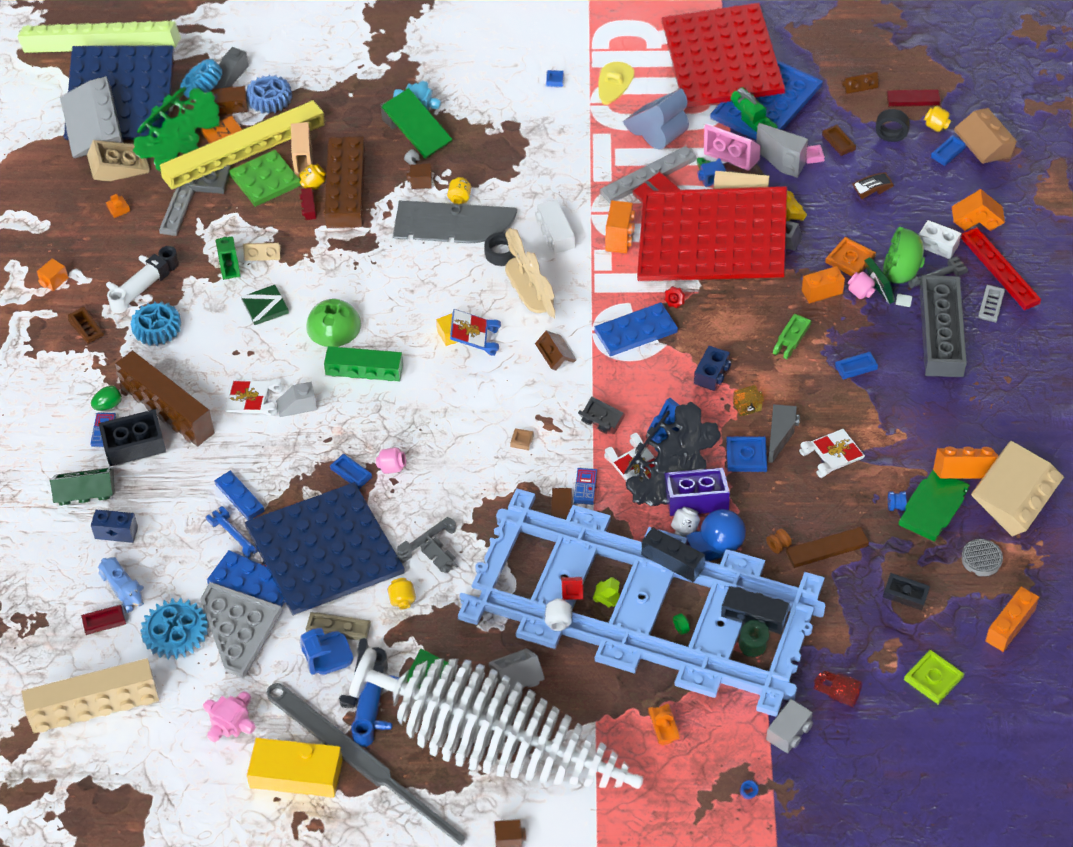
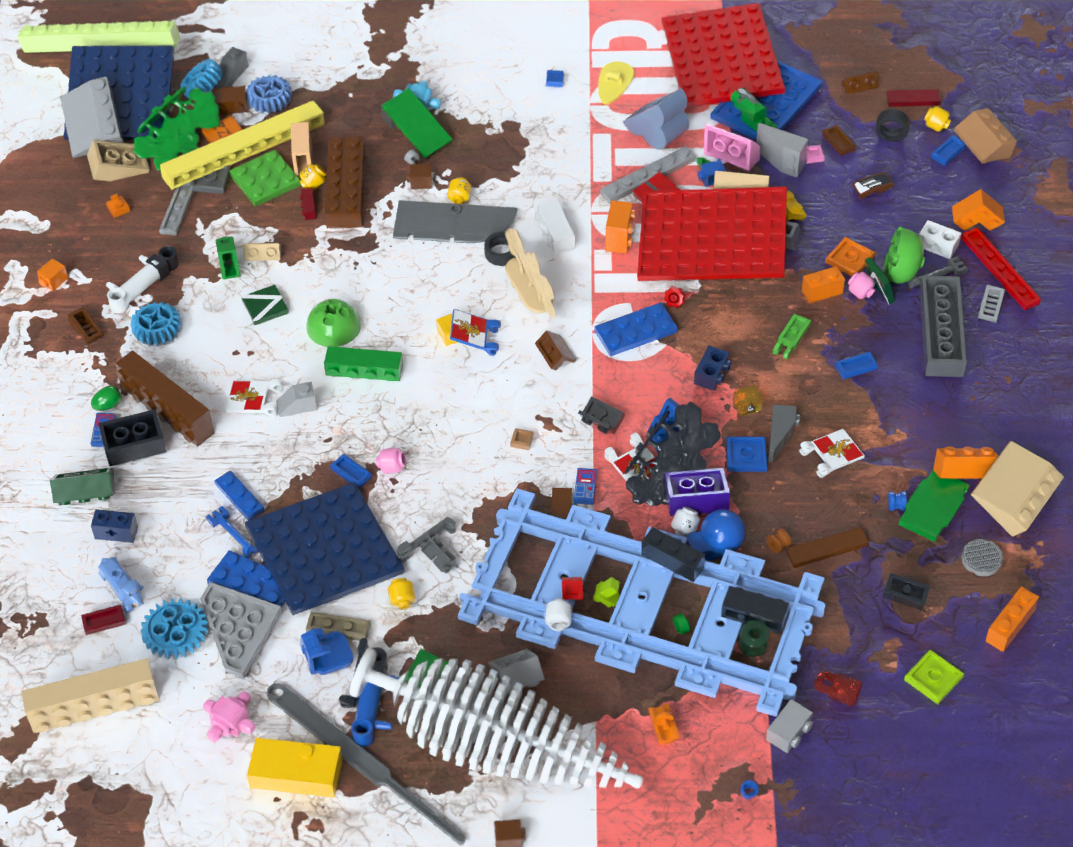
white sticker [896,294,912,307] -> none

